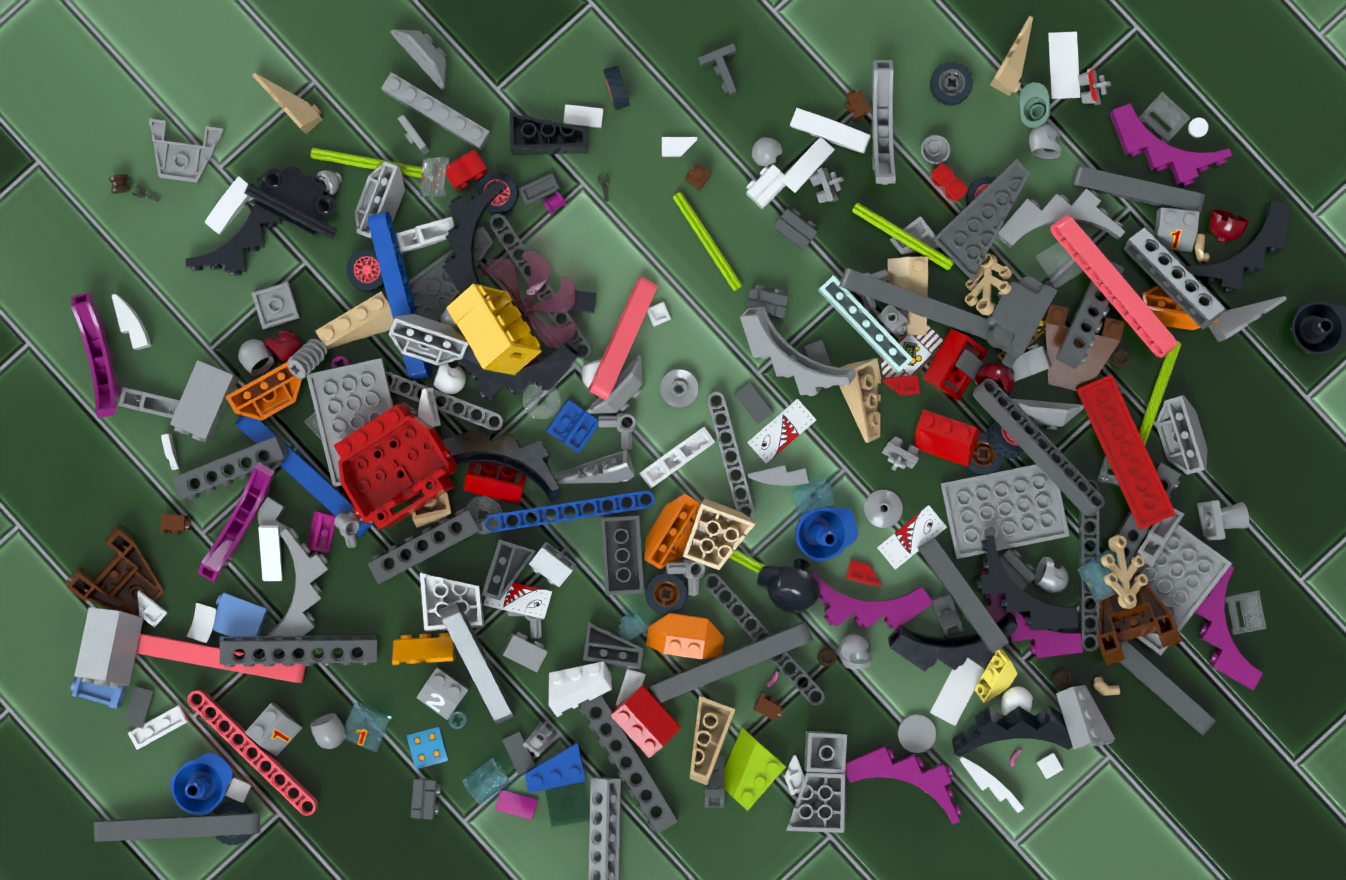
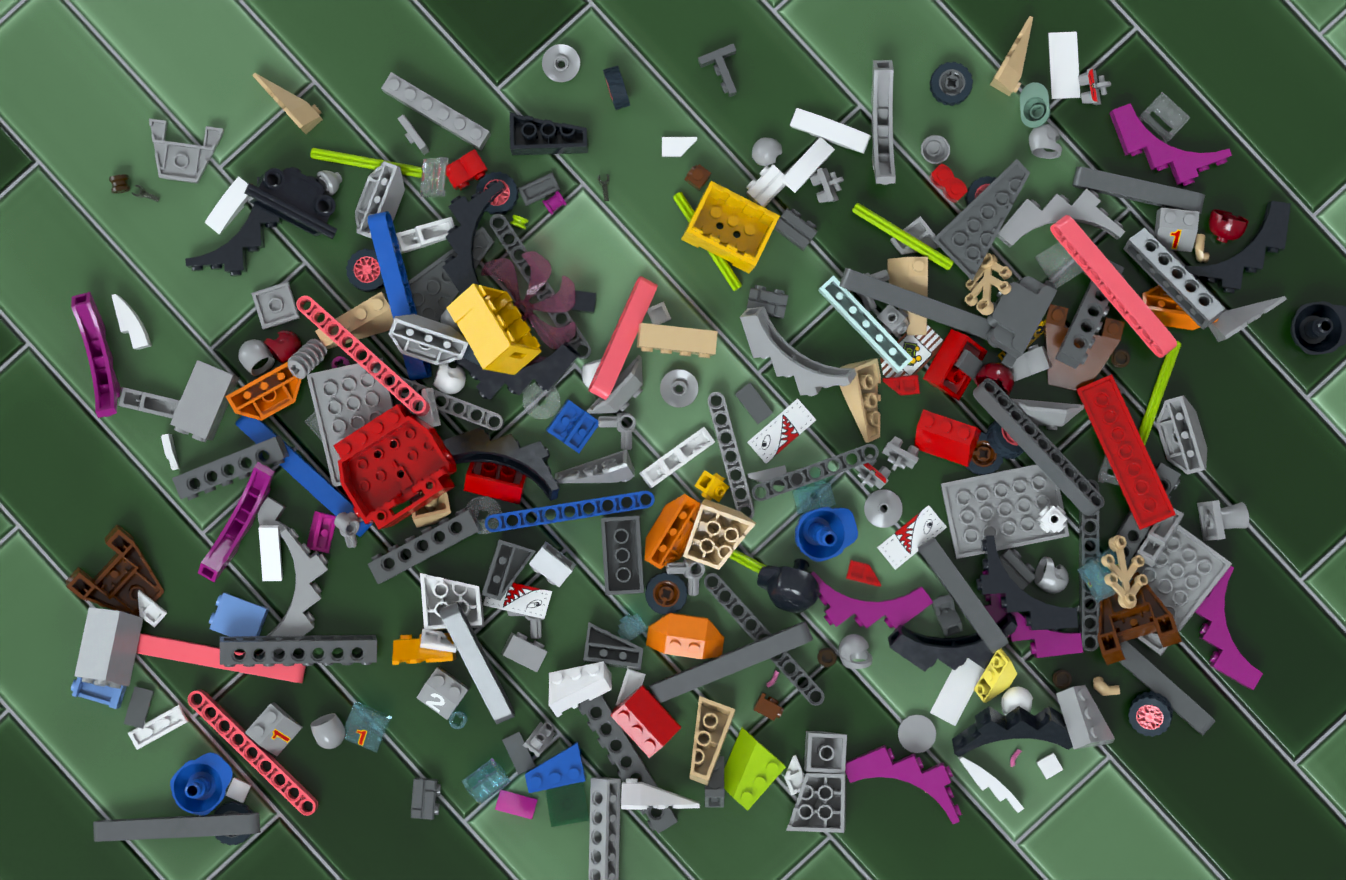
reddish brown brick [160,514,191,534] -> none
white sticker [187,603,216,643] -> none
light grey wedge [390,29,447,91] -> none
dark azure sticker [407,727,448,769] -> none
white tile [563,104,603,129] -> none
dark grey tile [804,340,832,366] -> none
reddish brown brick [845,90,871,122] -> none
white tile [1188,118,1208,138] -> none
clear plate [1225,591,1266,635] -> none
none -> coral beam [296,296,430,416]
none -> white tile [420,629,456,653]
none -> lime bush [510,215,529,230]
none -> light grey dish [542,44,580,82]
none -> white wedge [621,778,700,810]
none -> tan wedge [637,323,718,358]
none -> yellow container [681,181,780,274]
none -> yellow brick [694,470,730,502]
none -> dark grey beam [752,444,879,501]
none -> light grey hips [854,454,891,489]
none -> white brick [1037,506,1067,533]
none -> black wheel [1128,691,1173,737]

